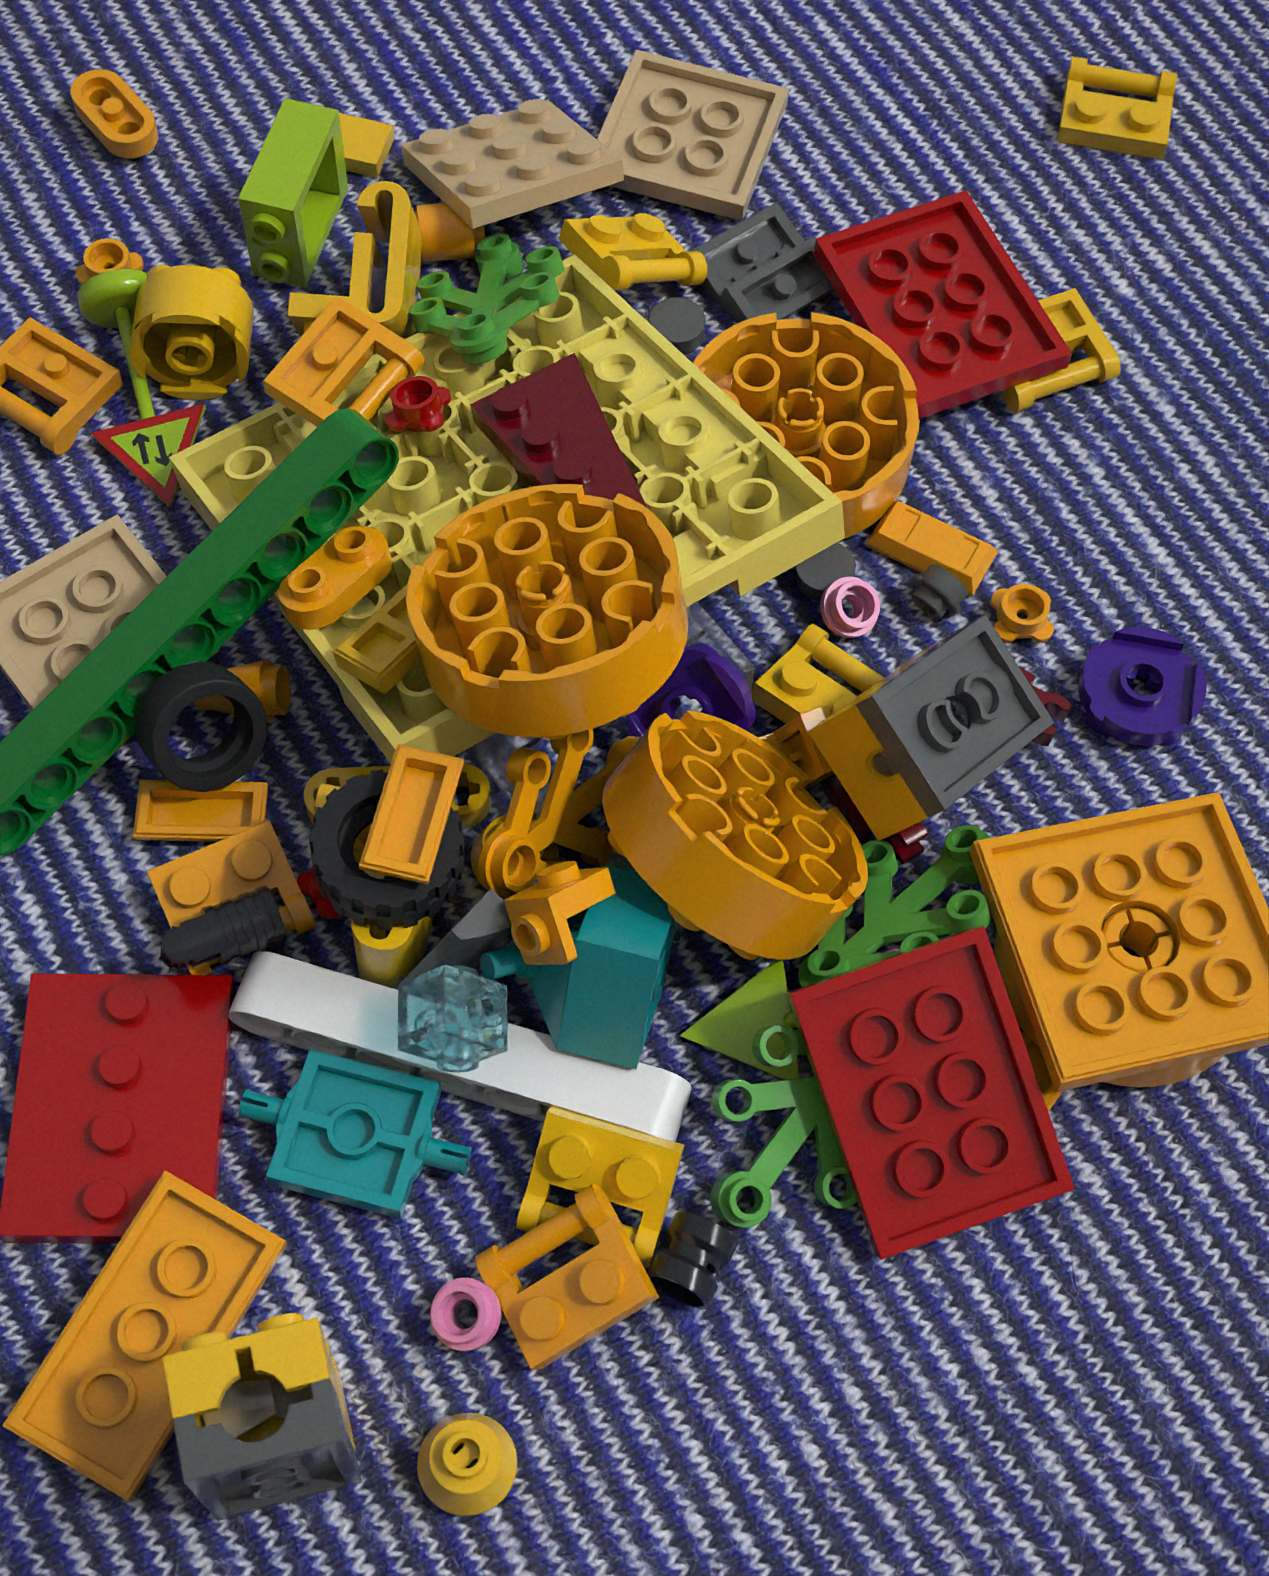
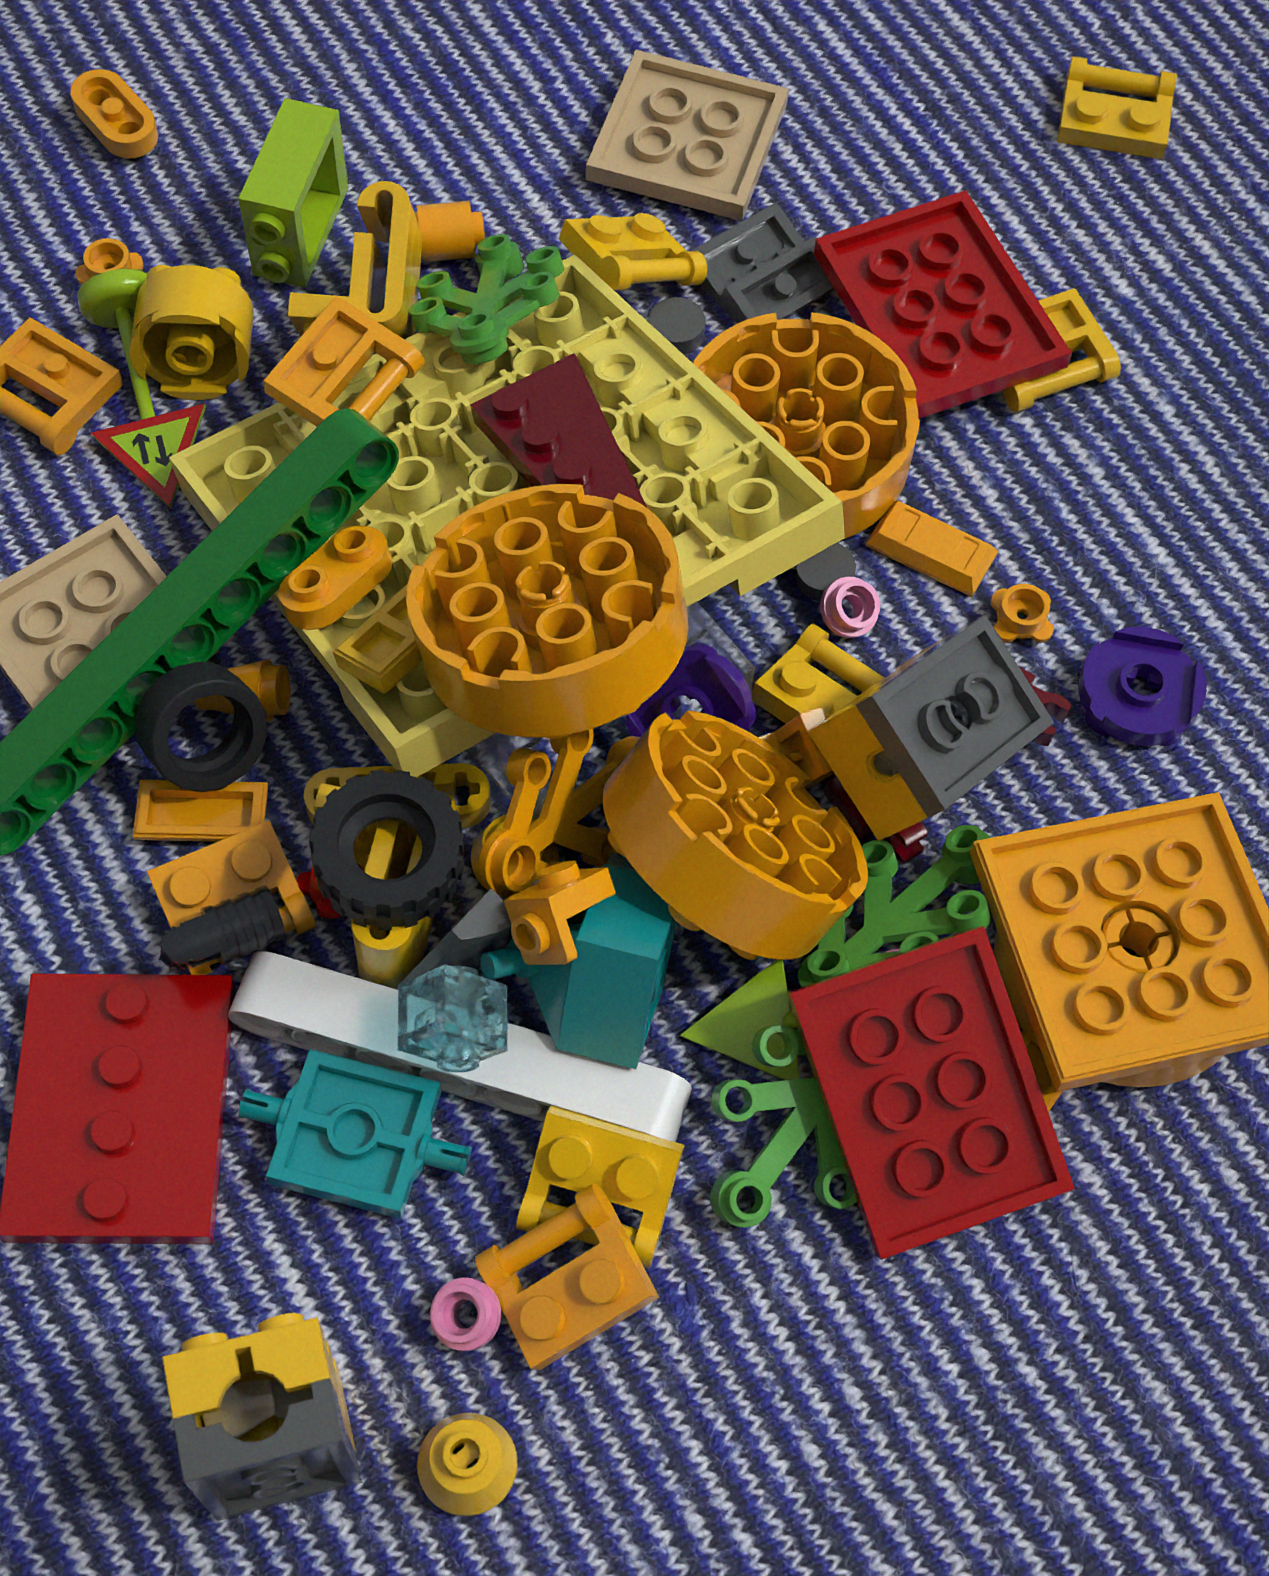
light orange tile [2,1171,288,1502] -> none
yellow tile [339,113,394,178] -> none
light orange tile [359,744,464,885] -> none
red plate [385,376,452,432] -> none
tan plate [401,99,624,229] -> none
black wheel [647,1211,738,1309] -> none
dark grey plate [911,564,968,619] -> none

